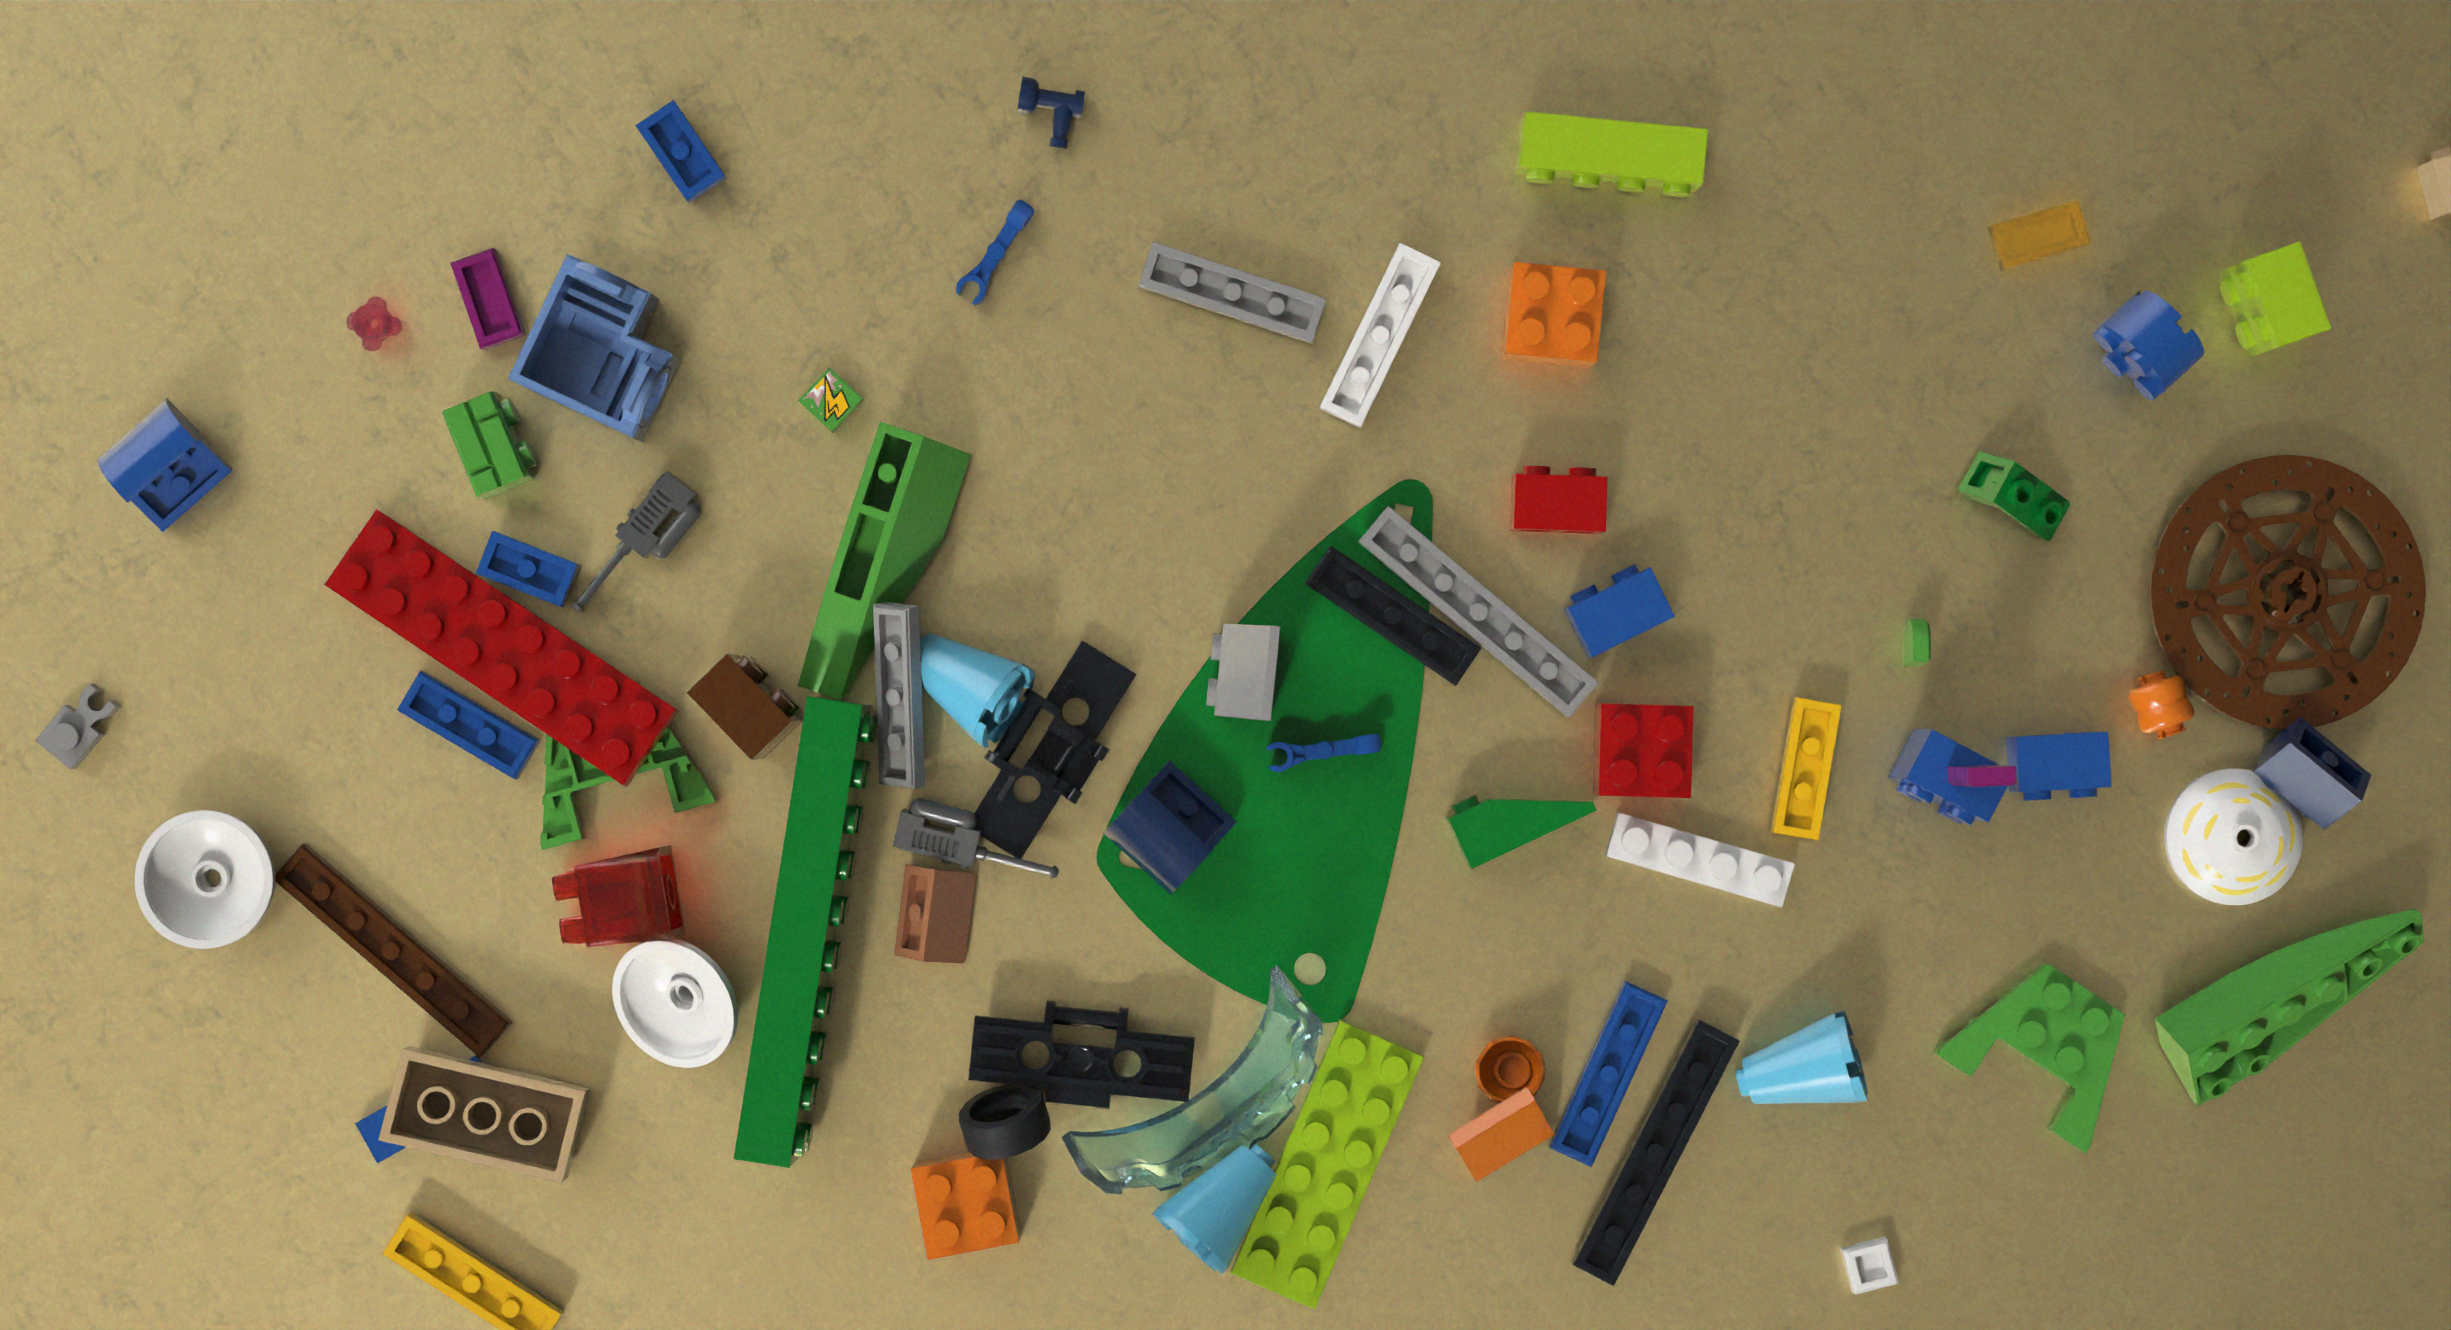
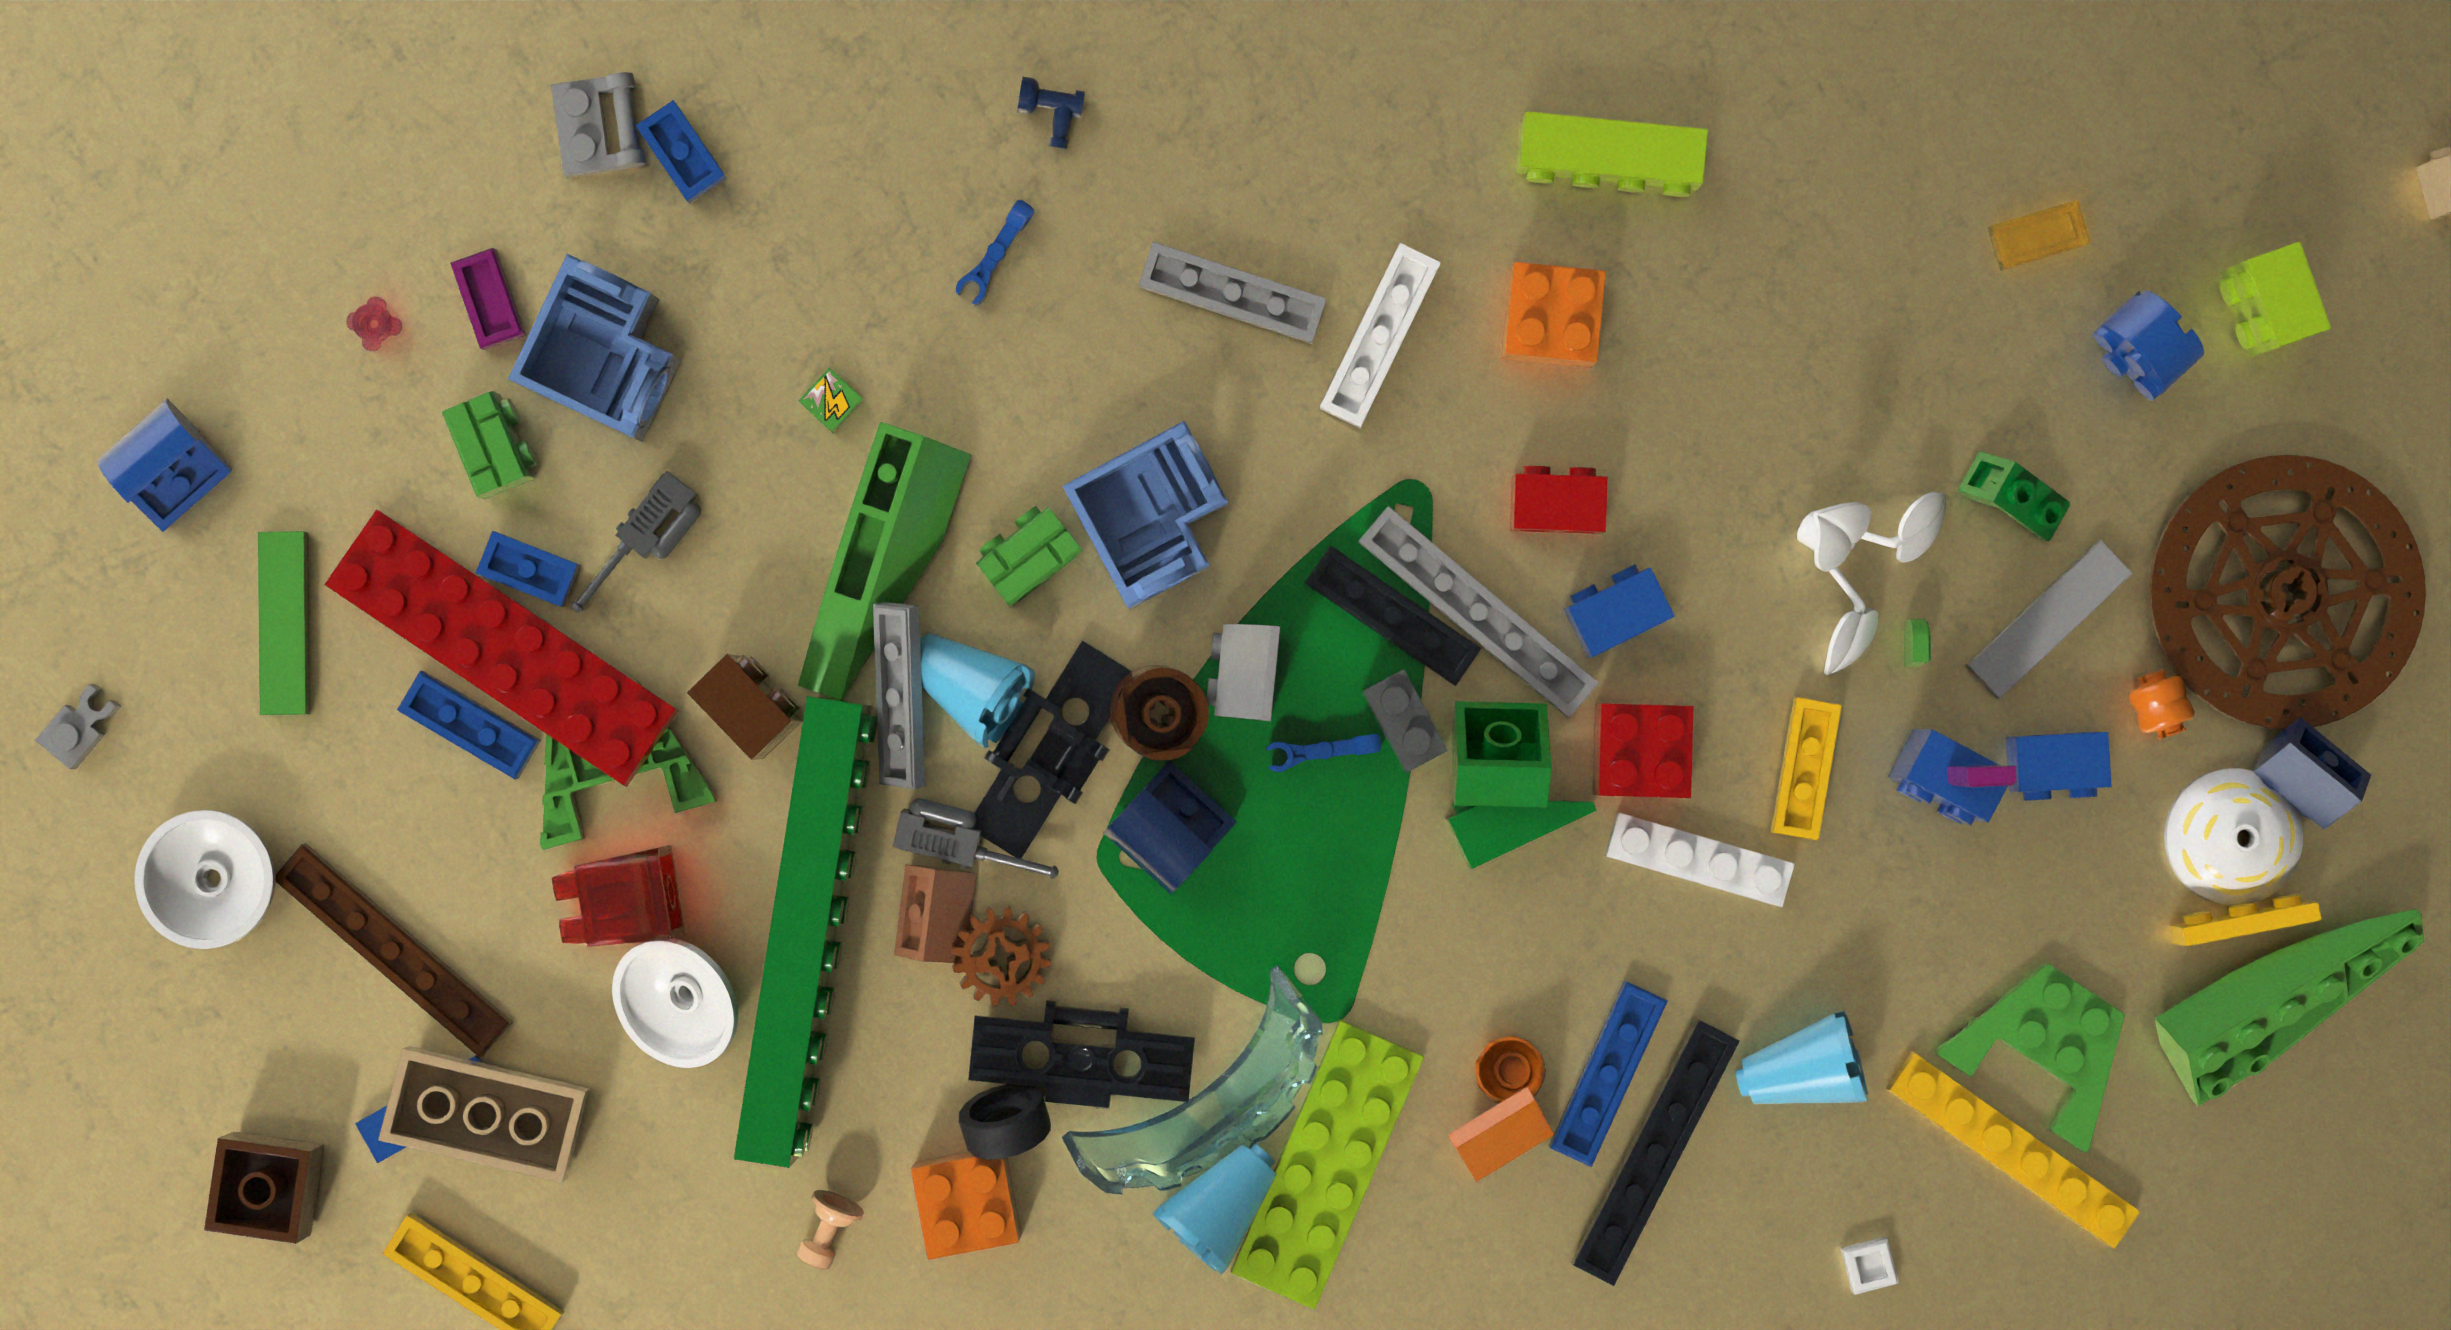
none -> reddish brown brick [204,1132,324,1244]
none -> bright green tile [258,531,310,715]
none -> light grey plate [551,72,646,177]
none -> light nougat piece [796,1190,864,1269]
none -> dark orange gear [951,906,1051,1007]
none -> bright green brick [976,506,1084,607]
none -> medium blue piece [1062,421,1228,610]
none -> reddish brown brick [1110,665,1209,761]
none -> dark grey brick [1361,669,1448,772]
none -> green brick [1451,701,1552,808]
none -> white plant [1797,492,1946,676]
none -> yellow plate [1886,1052,2140,1249]
none -> light grey tile [1965,540,2133,699]
none -> yellow plate [2170,894,2322,946]

